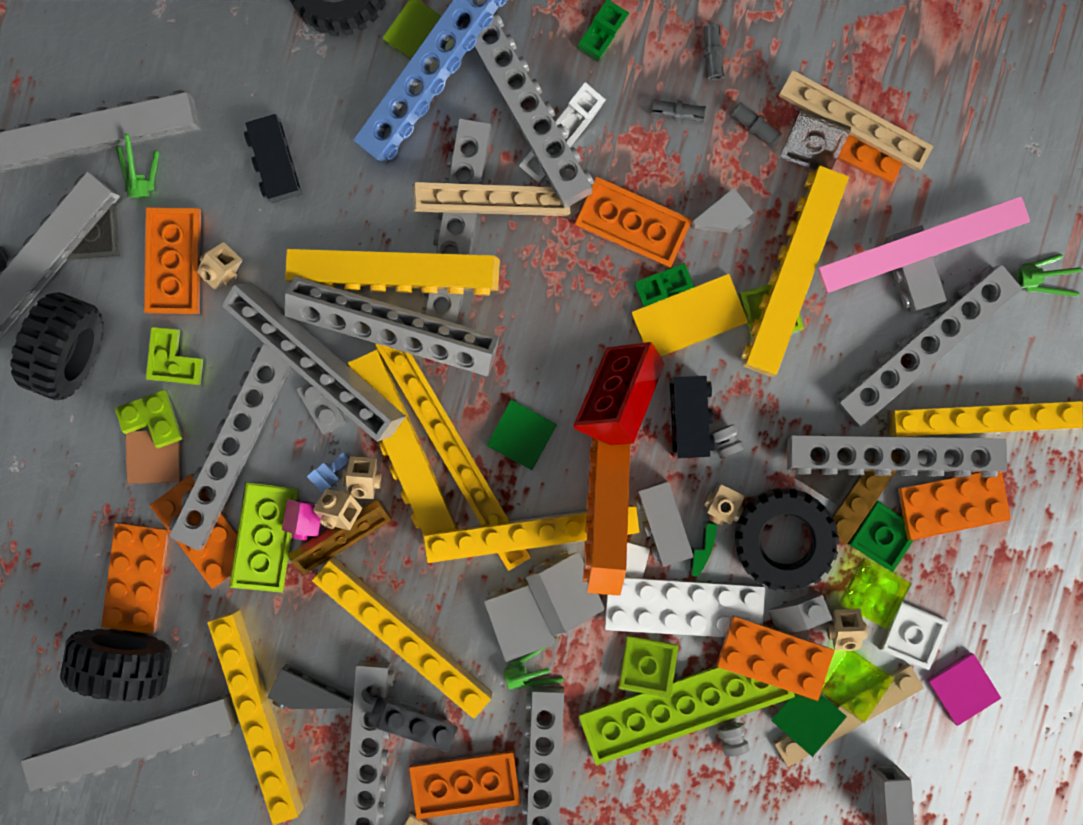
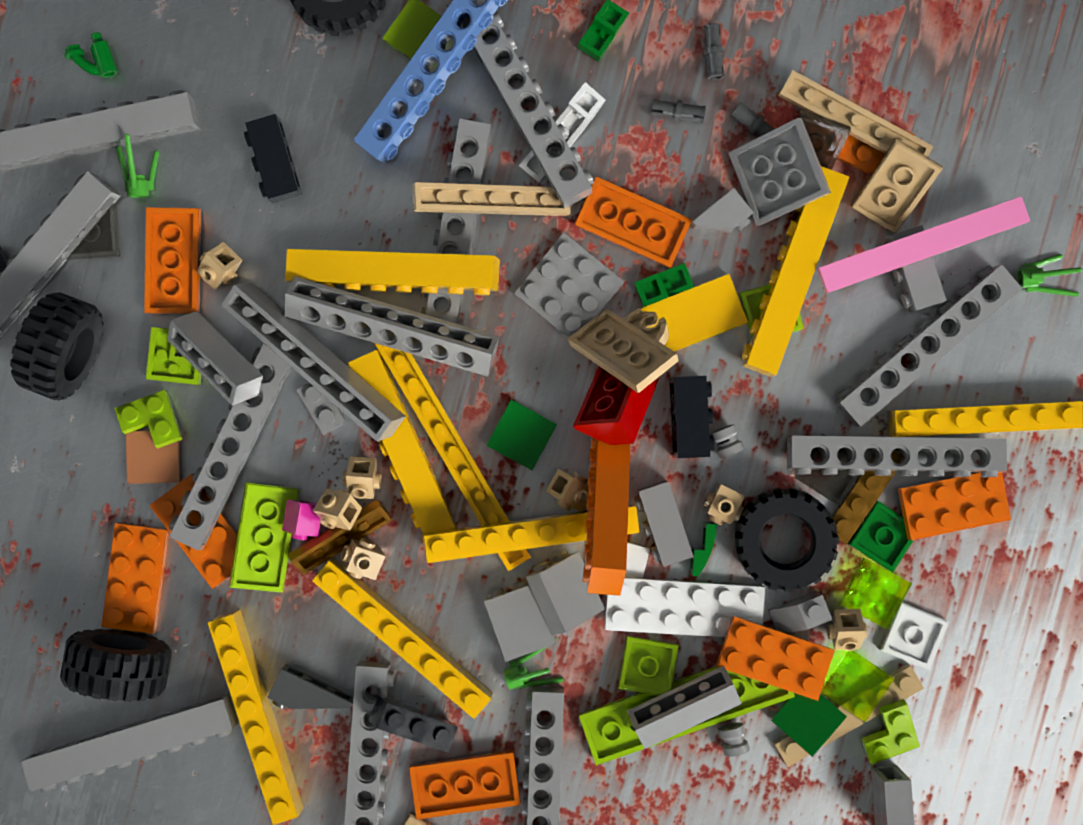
light blue piece [307,453,350,493] -> none
dark pink tile [927,653,1002,726] -> none
none -> green plant [64,32,118,78]
none -> light grey brick [167,311,263,406]
none -> tan brick [341,538,385,580]
none -> light grey plate [514,232,624,338]
none -> tan brick [545,469,589,512]
none -> tan plate [567,308,679,393]
none -> light grey brick [627,666,742,749]
none -> light grey plate [729,118,831,226]
none -> tan tile [851,139,943,234]
none -> lime plate [861,699,920,765]

